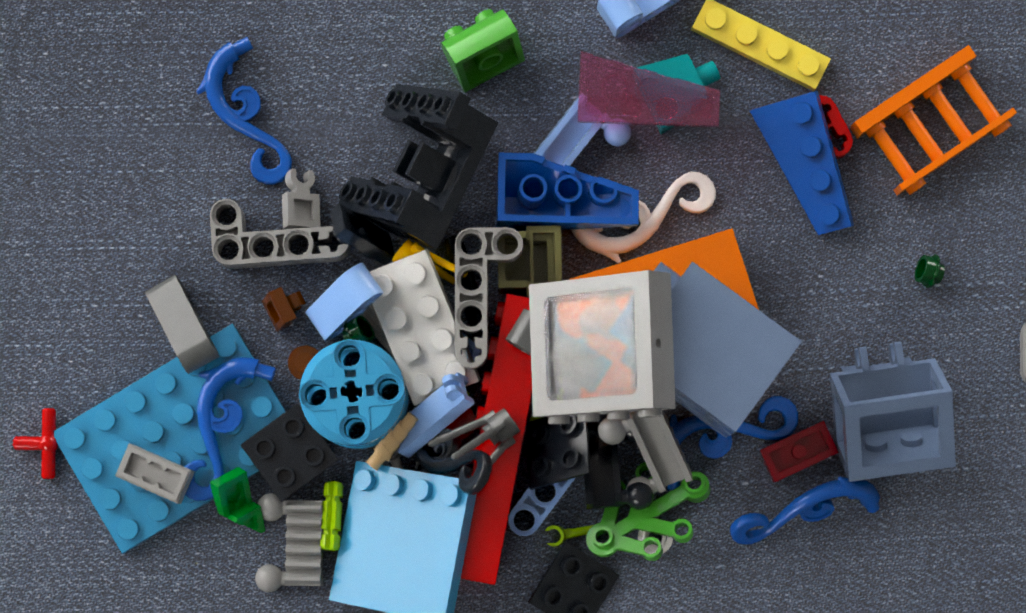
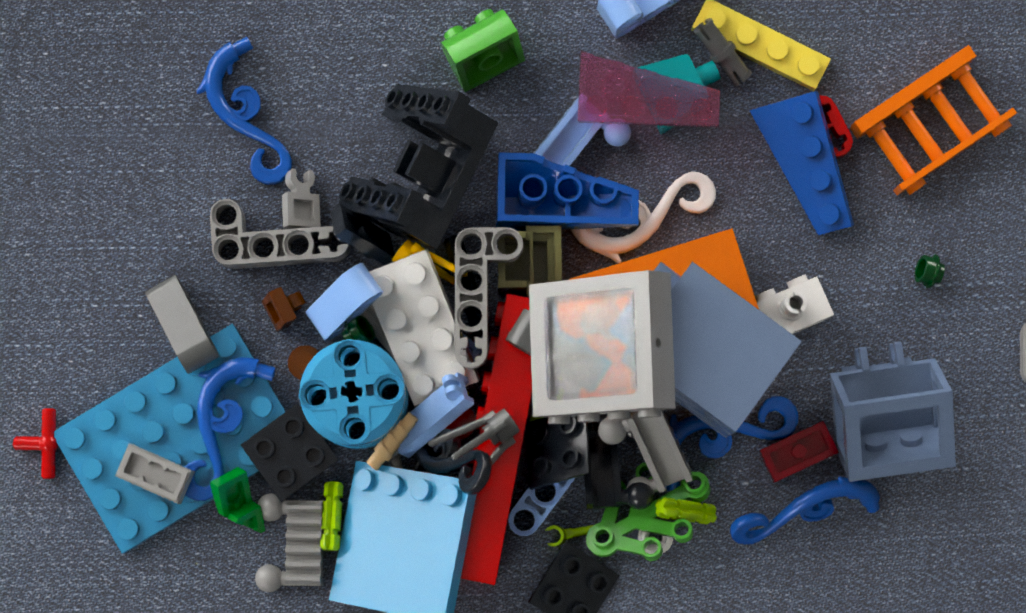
none -> lime axle [655,497,717,524]
none -> dark grey pin [693,18,752,86]
none -> white brick [755,274,834,334]

